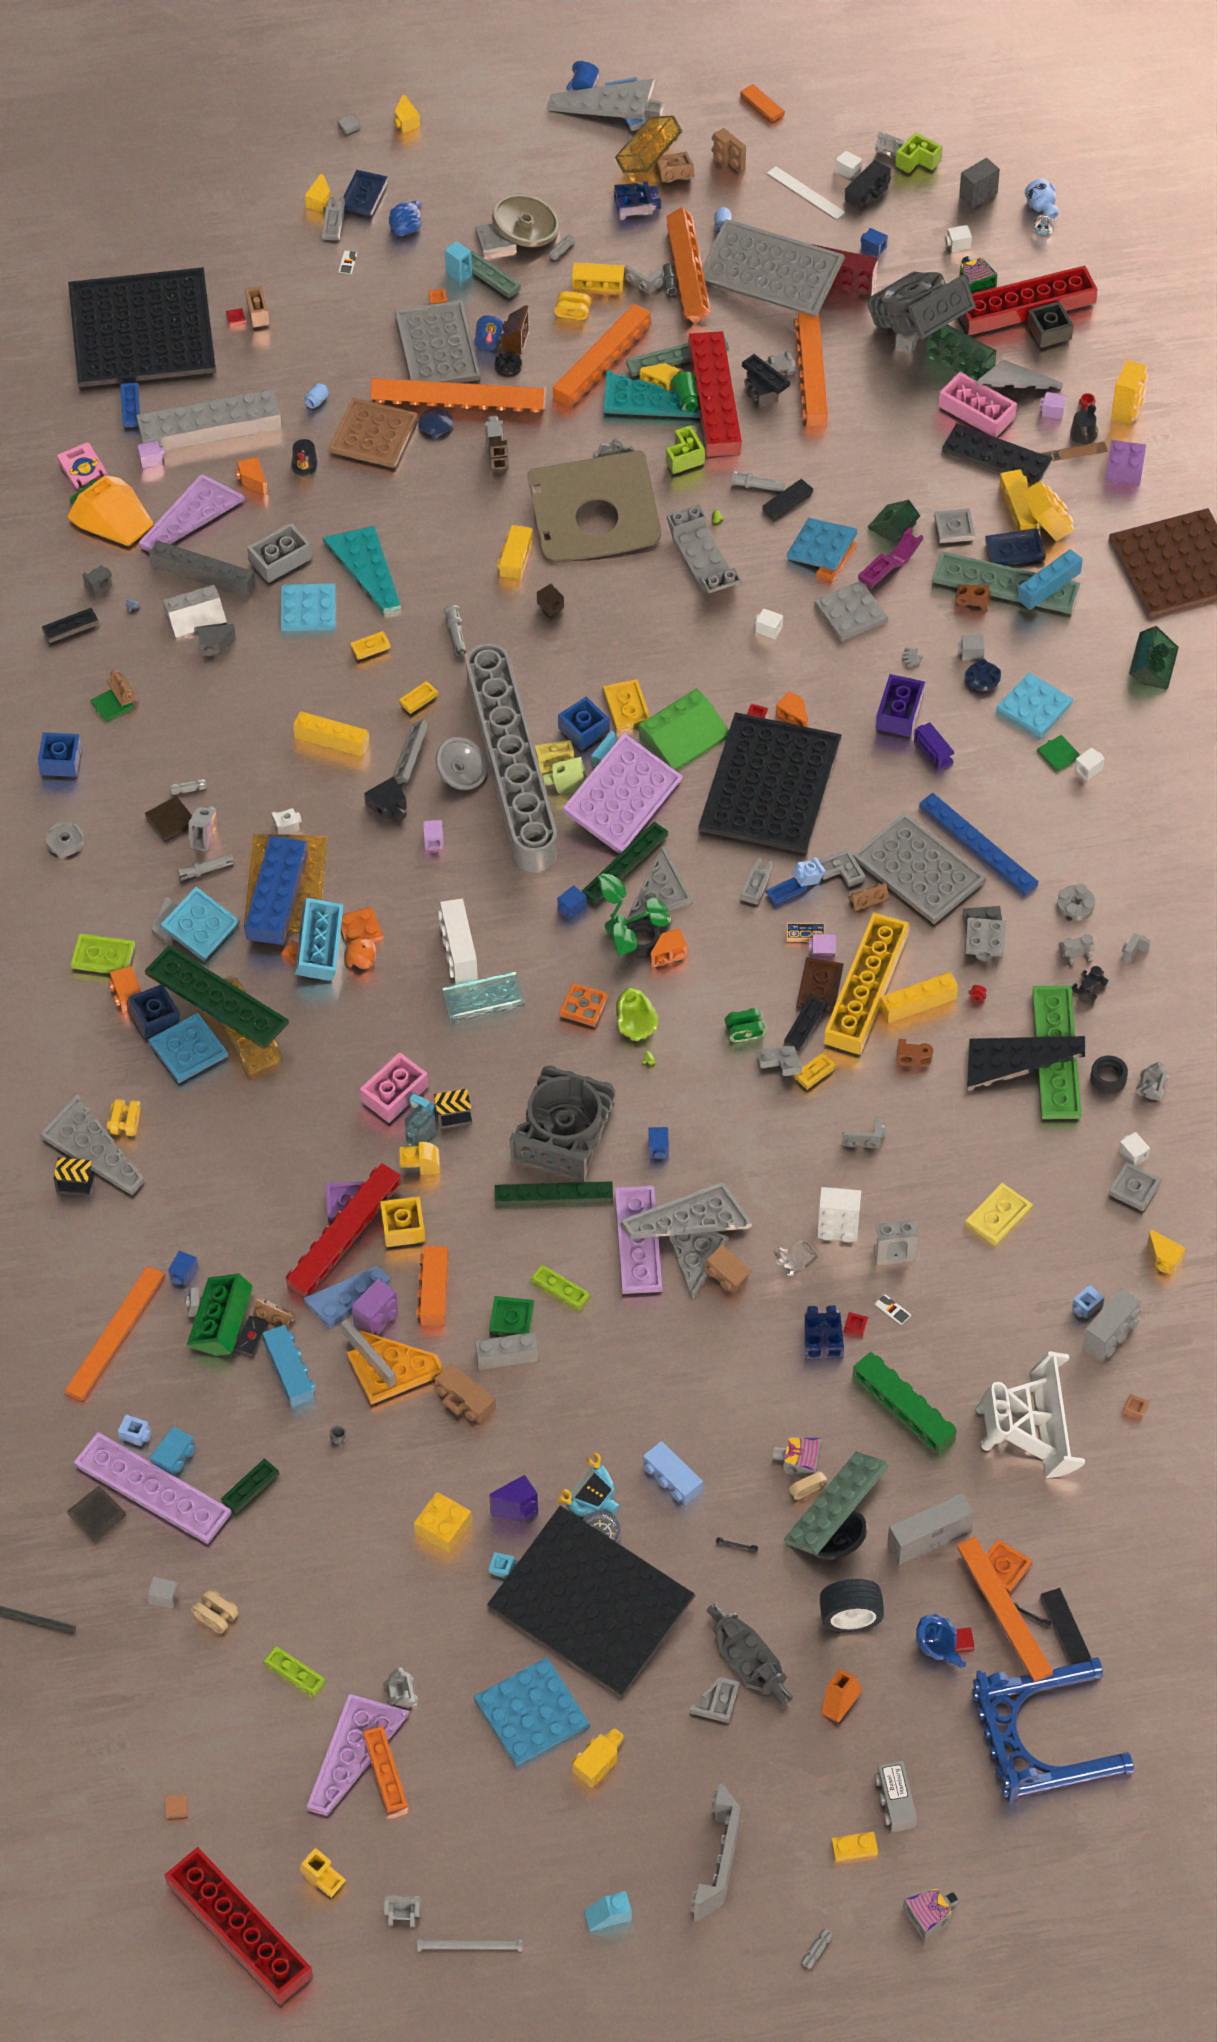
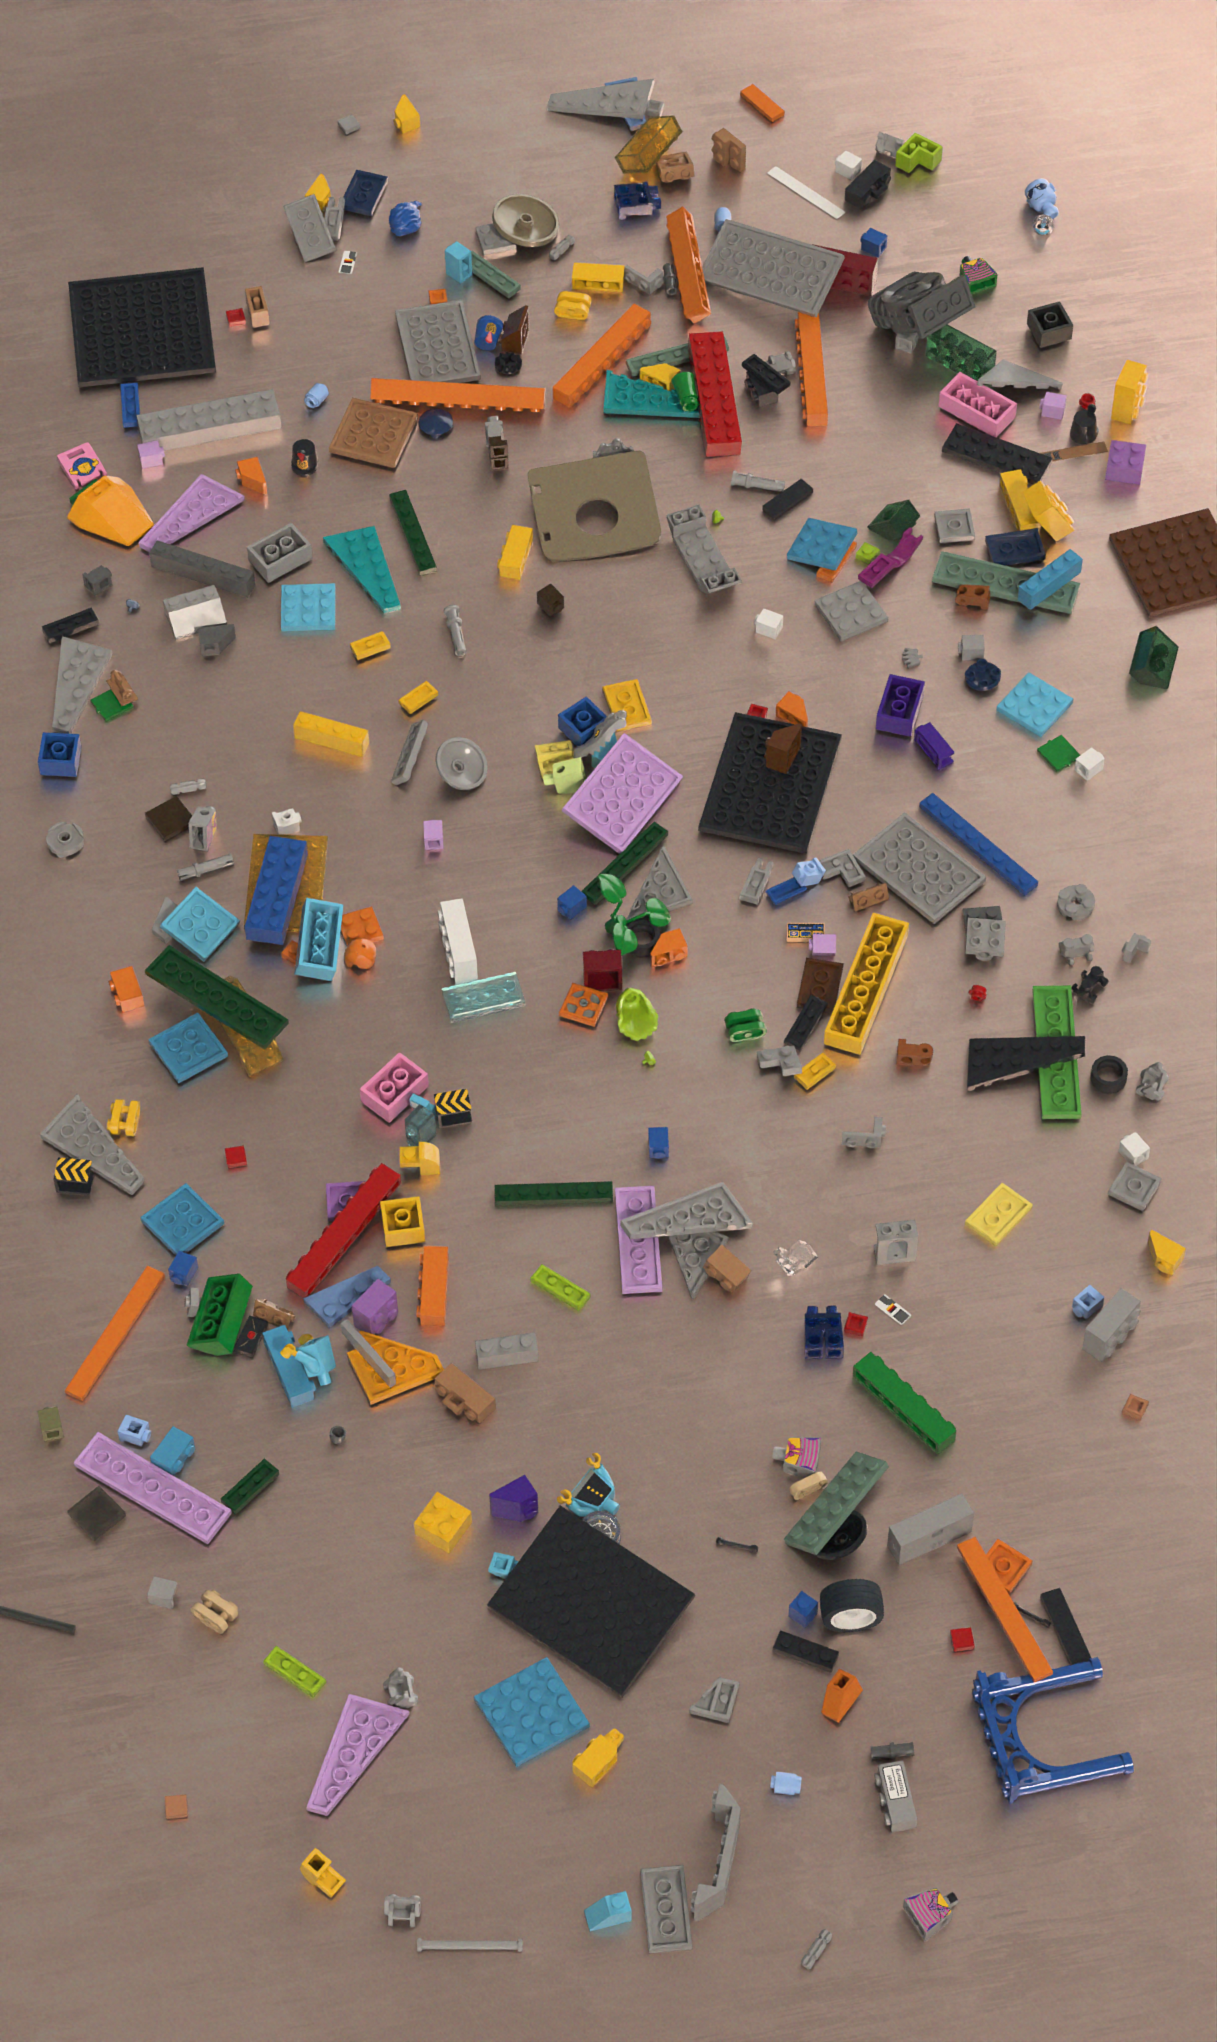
lime plate [71,933,135,974] -> none
dark blue brick [127,984,180,1039] -> none
red brick [164,1847,313,2005] -> none
orange tile [362,1726,408,1813] -> none
black torso [364,776,407,821] -> none
light grey beam [466,643,558,873] -> none
green plate [489,1296,534,1336] -> none
dark grey brick [510,1066,616,1181] -> none
blue hat [566,61,600,91] -> none
bright green slope [639,688,729,771] -> none
light blue brick [643,1441,703,1505] -> none
lime brick [666,425,705,474] -> none
dark grey plate [707,1603,793,1705] -> none
white brick [818,1187,861,1242] -> none
yellow plate [831,1832,878,1861] -> none
yellow brick [880,972,958,1024] -> none
blue hair [916,1613,966,1668] -> none
white brick [945,225,972,252] -> none
dark grey brick [959,158,1000,208] -> none
red brick [959,265,1098,336] -> none
white piece [975,1352,1085,1478] -> none
none -> olive brick [37,1407,64,1441]
none -> light grey wing [52,636,113,734]
none -> dark azure plate [140,1183,224,1256]
none -> red tile [225,1145,247,1168]
none -> medium azure torso [280,1334,336,1386]
none -> light grey tile [283,194,336,262]
none -> dark green plate [389,490,437,576]
none -> light grey animal [573,710,627,759]
none -> dark red piece [583,949,622,991]
none -> light grey tile [640,1865,692,1954]
none -> reddish brown slope [764,724,802,774]
none -> light blue brick [770,1771,802,1795]
none -> black plate [773,1630,839,1673]
none -> blue brick [788,1591,818,1628]
none -> lime plate [855,542,880,564]
none -> dark grey pin [871,1742,915,1760]

